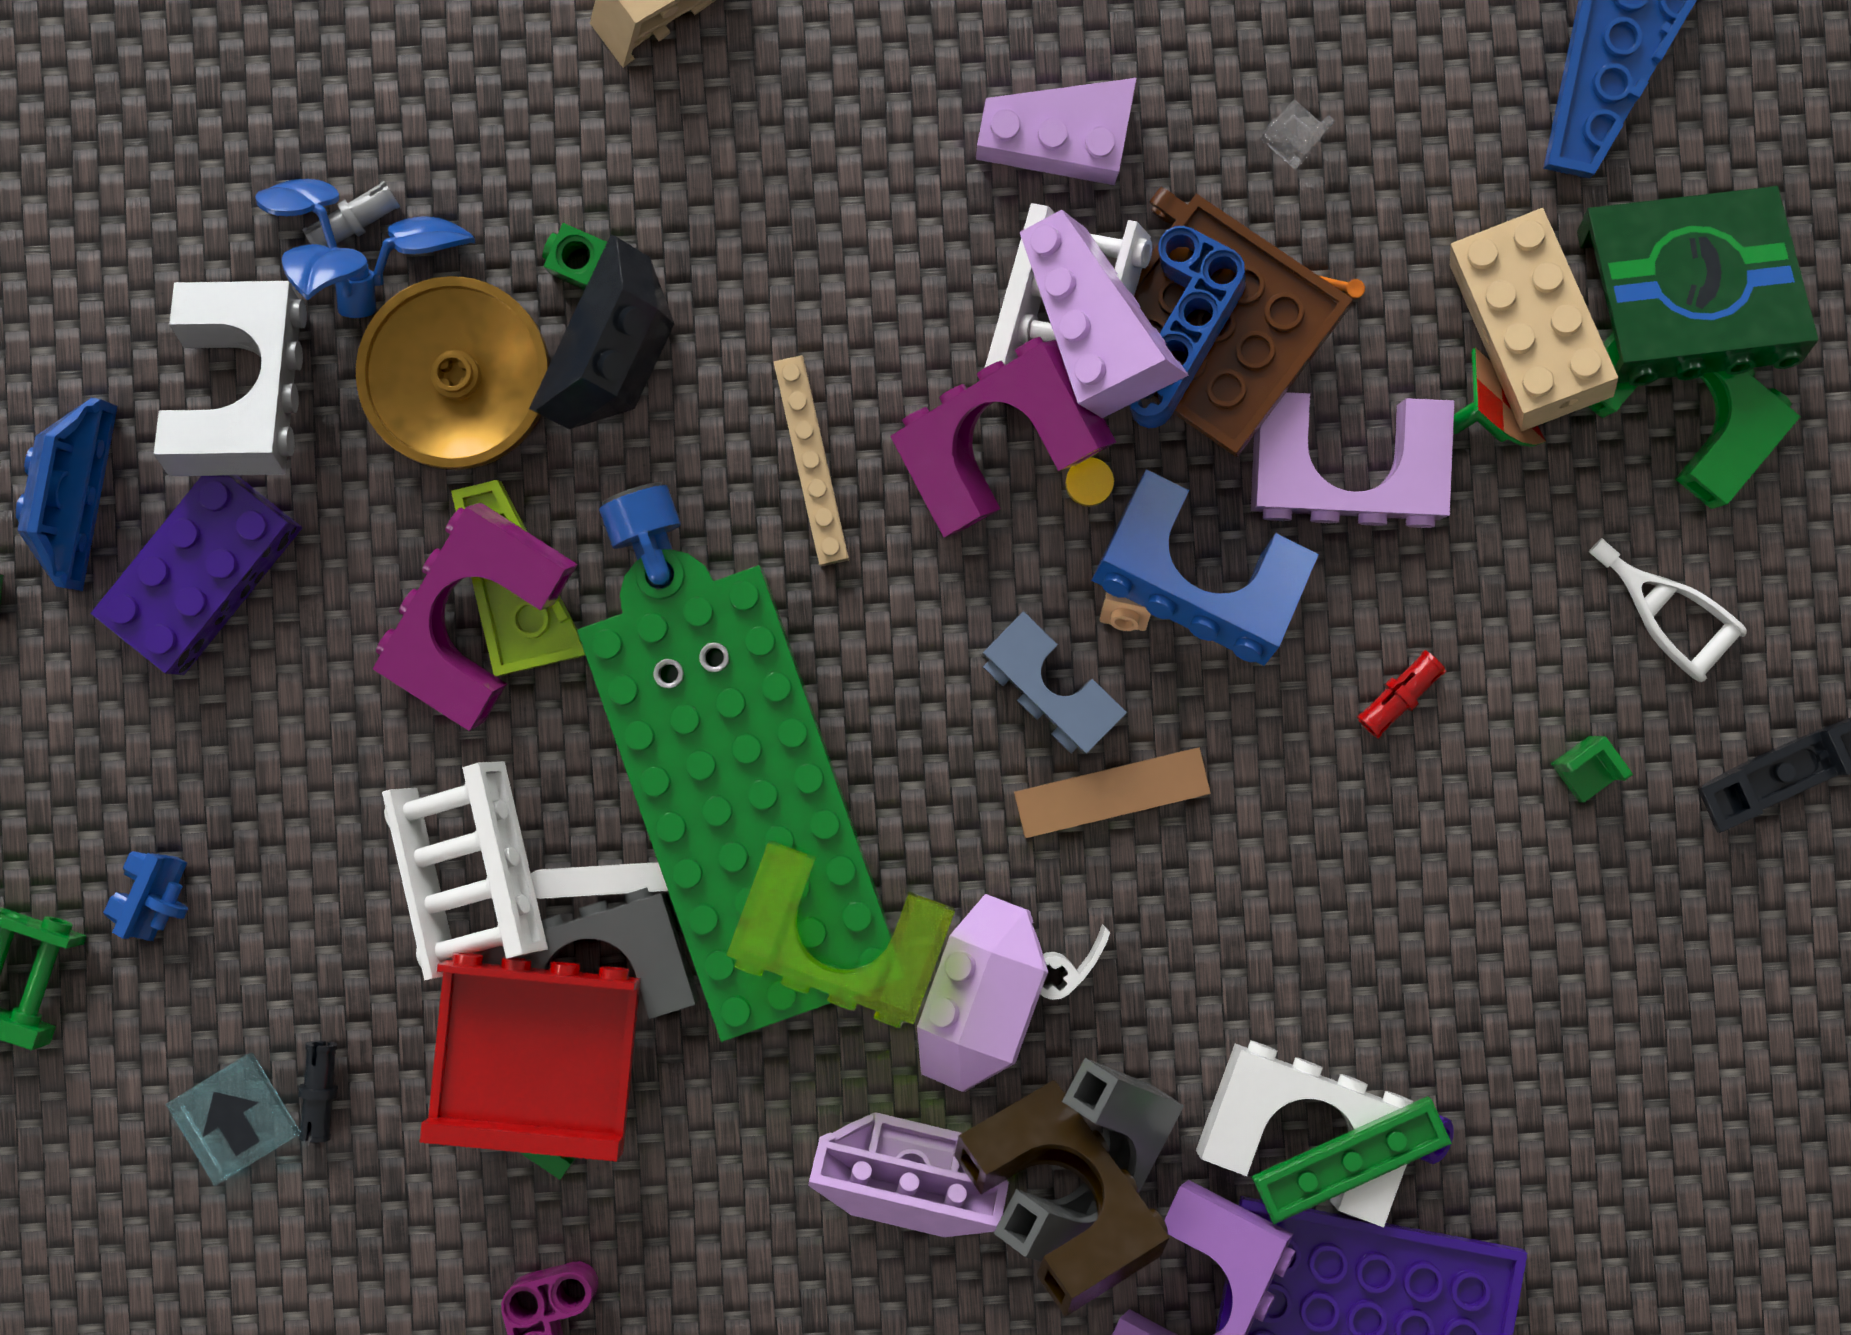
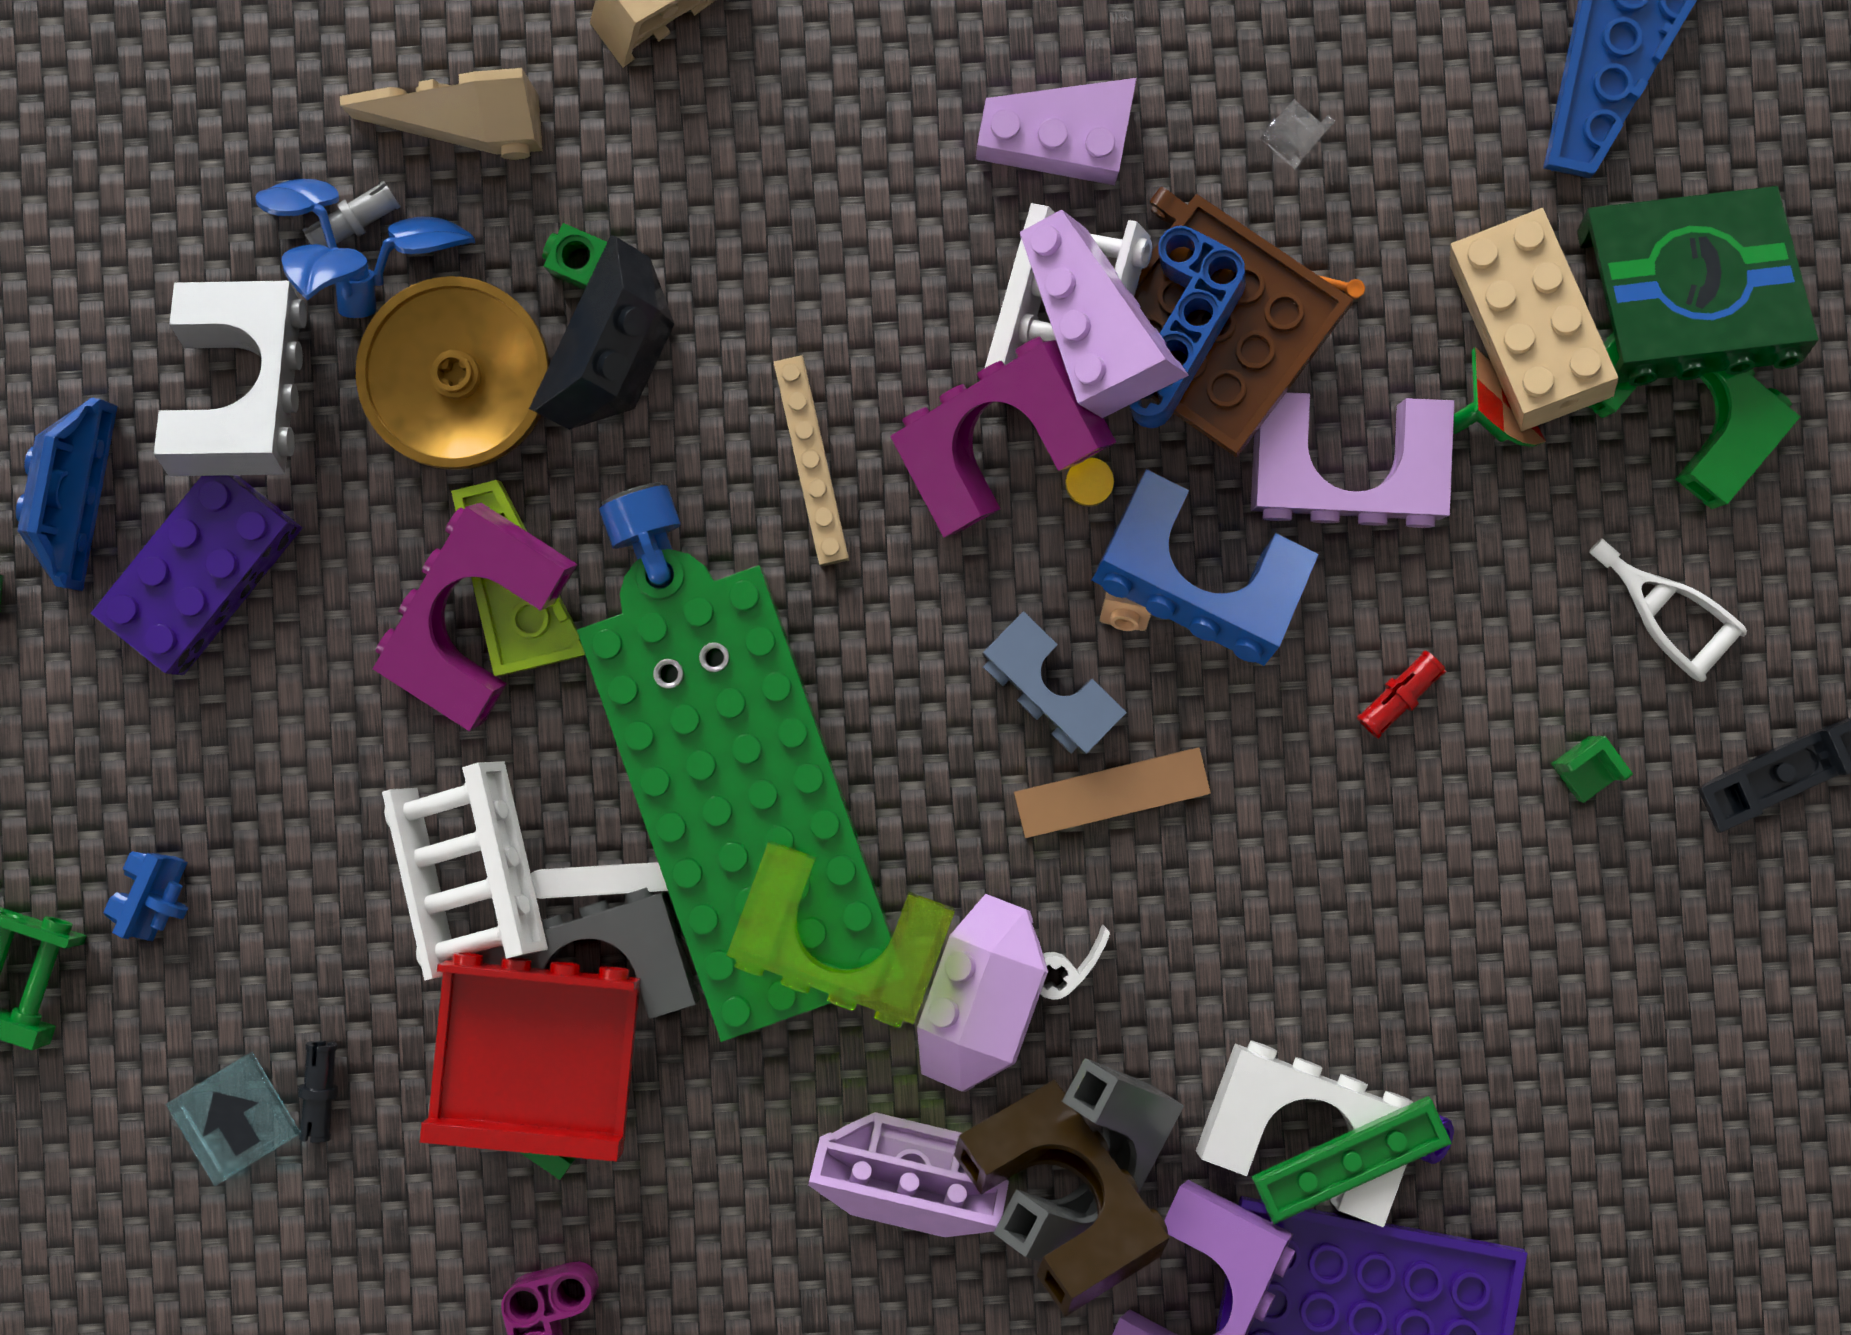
none -> tan wedge [340,68,543,160]

